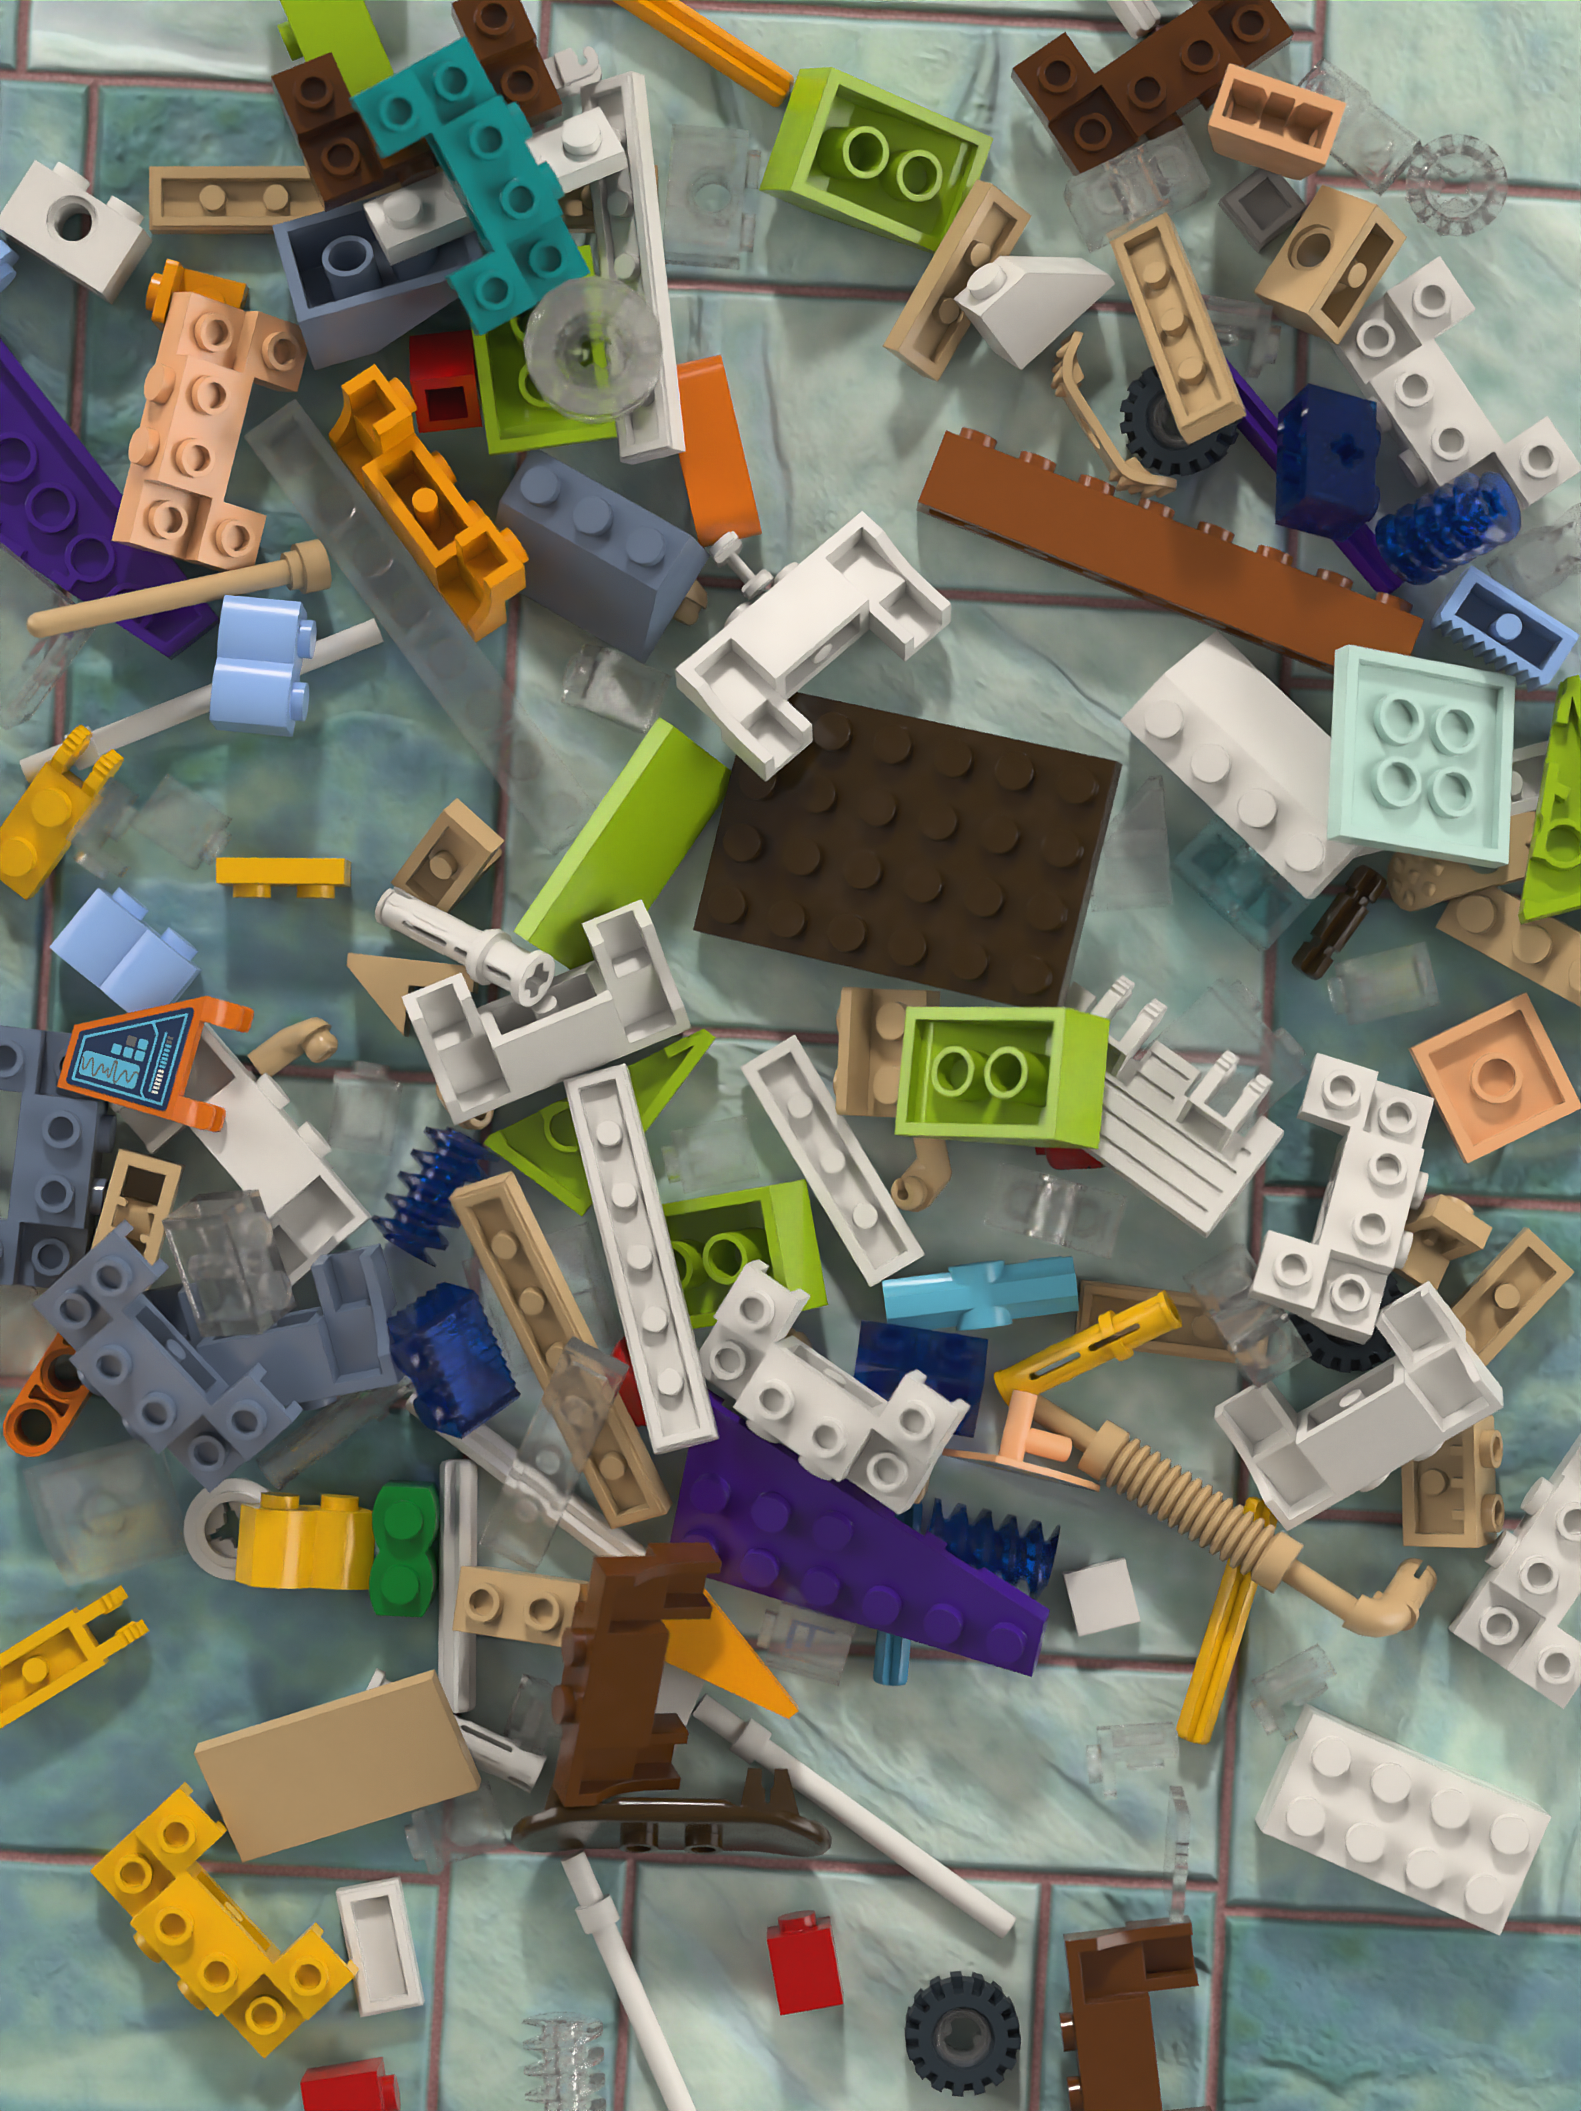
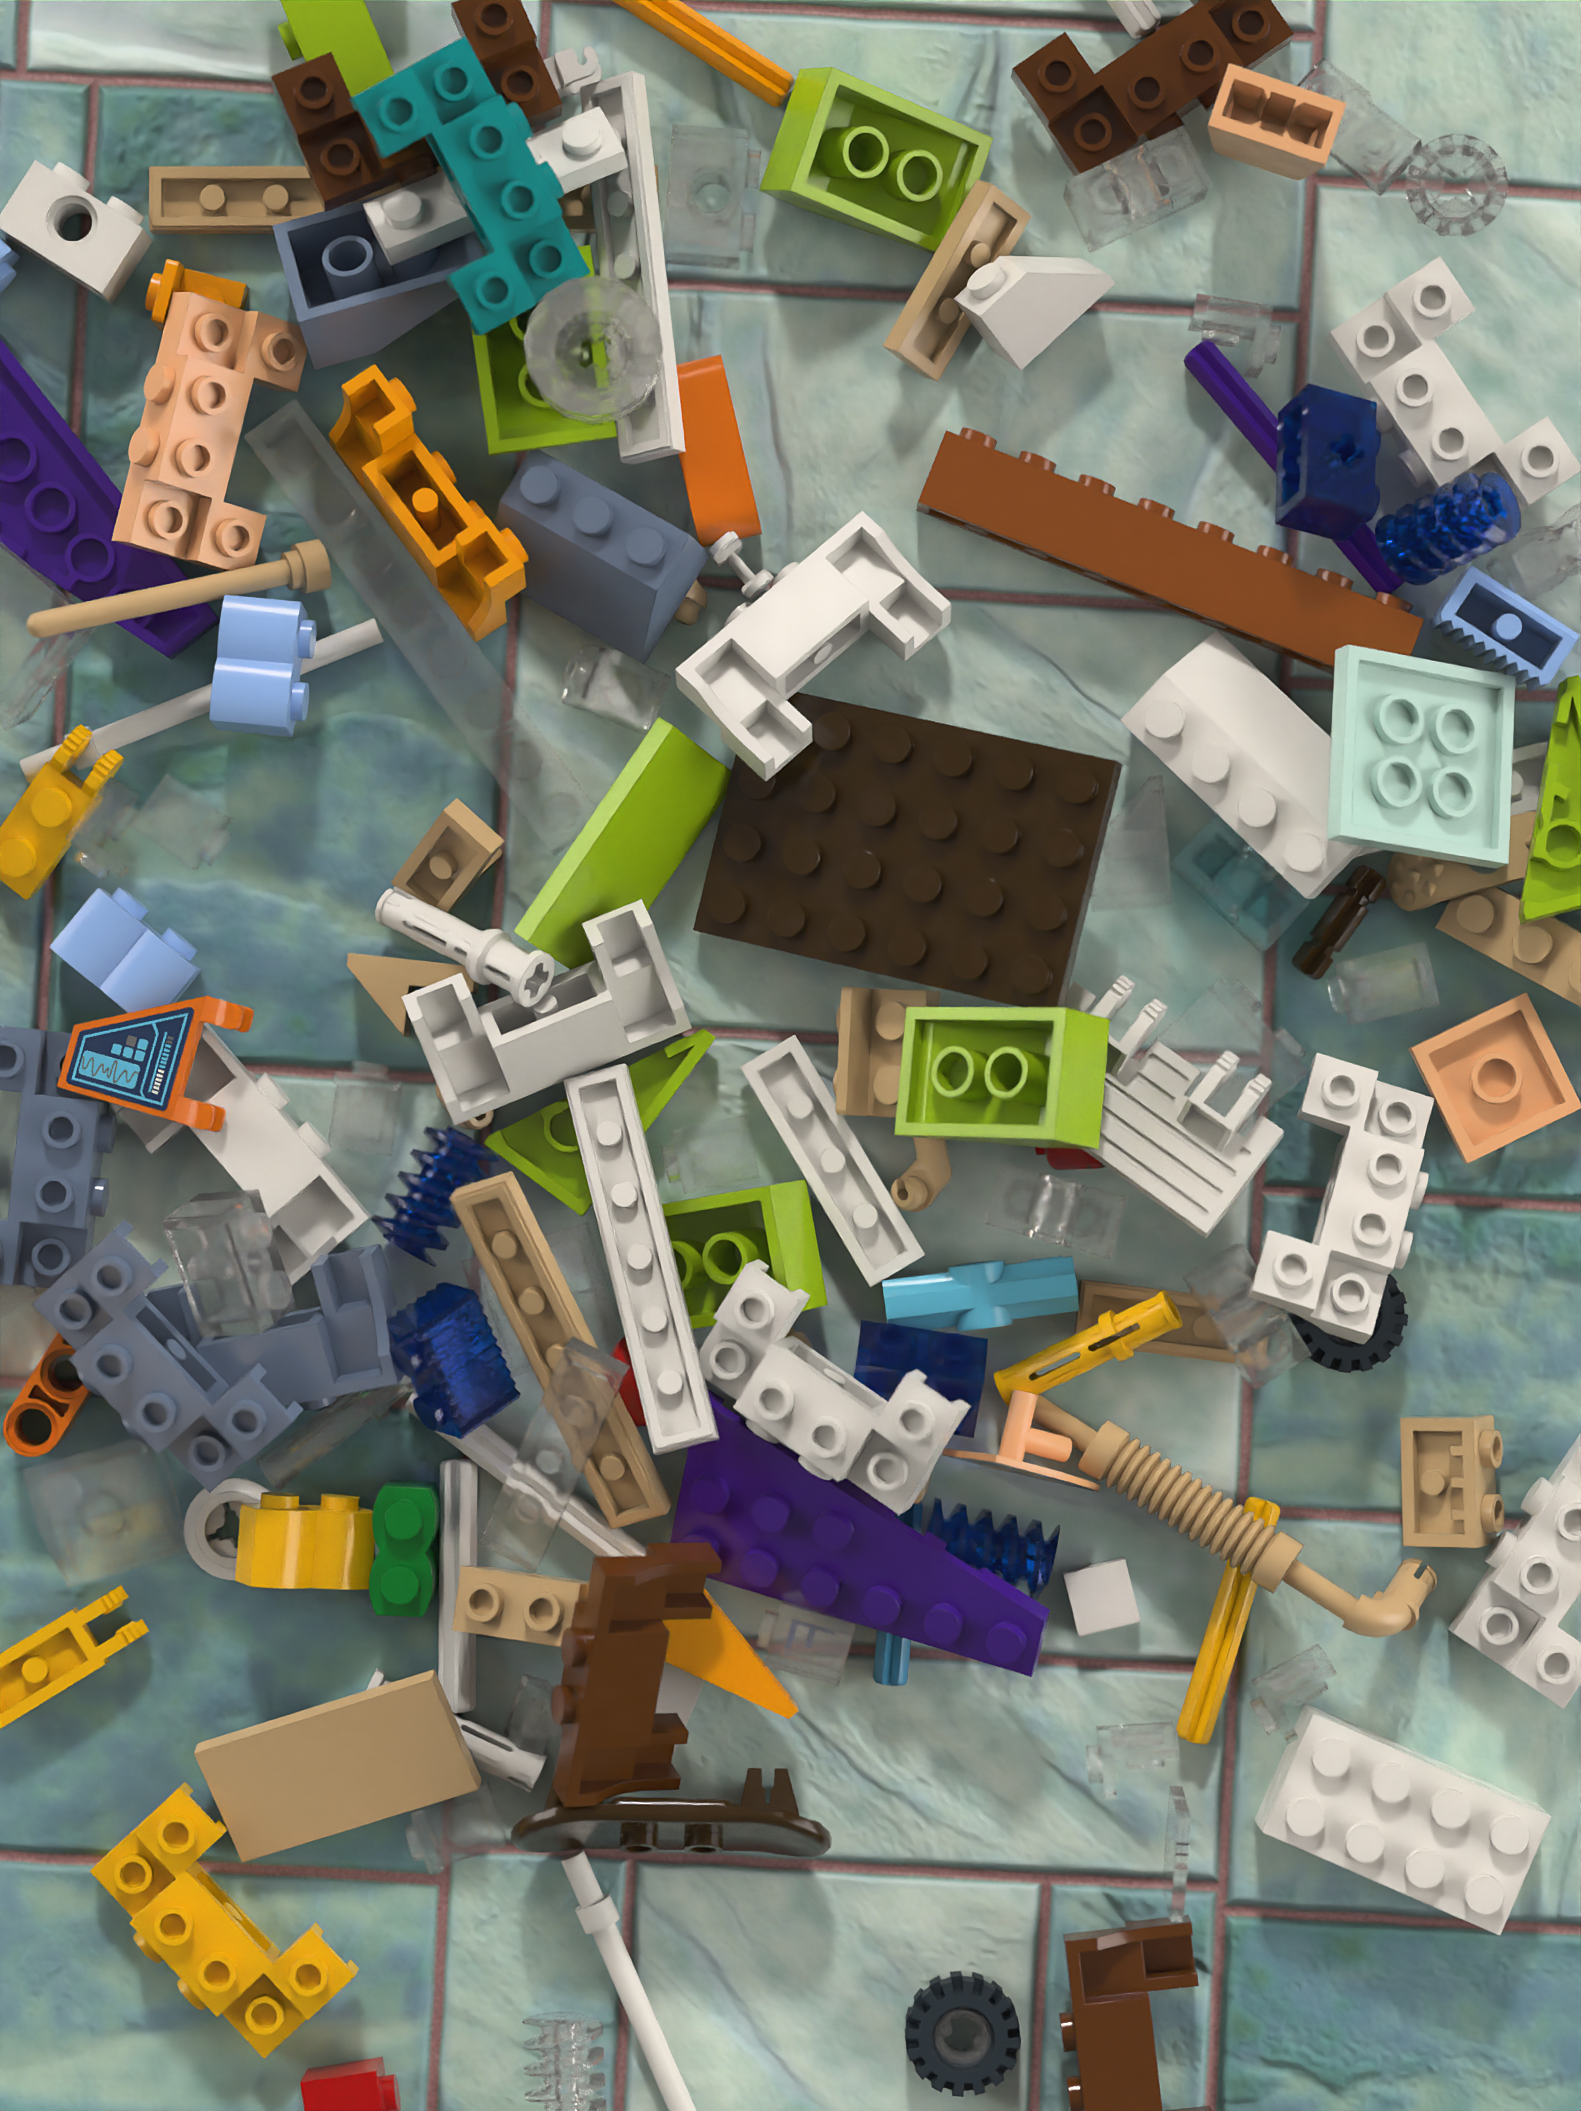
tan brick [91,1148,185,1291] -> none
yellow plate [216,857,351,899] -> none
tan arm [248,1017,338,1077] -> none
white tile [336,1876,425,2018] -> none
red brick [409,329,483,433] -> none
white bar [691,1694,1016,1939] -> none
red brick [767,1910,844,2016] -> none
tan piece [1051,330,1177,499] -> none
tan tile [1110,212,1247,445] -> none
black bush [1120,365,1242,476] -> none
white bracket [1214,1281,1503,1531] -> none
light grey tile [1218,168,1308,253] -> none
tan brick [1254,184,1407,345] -> none
tan bracket [1392,1194,1492,1290] -> none
tan plate [1449,1227,1574,1366] -> none

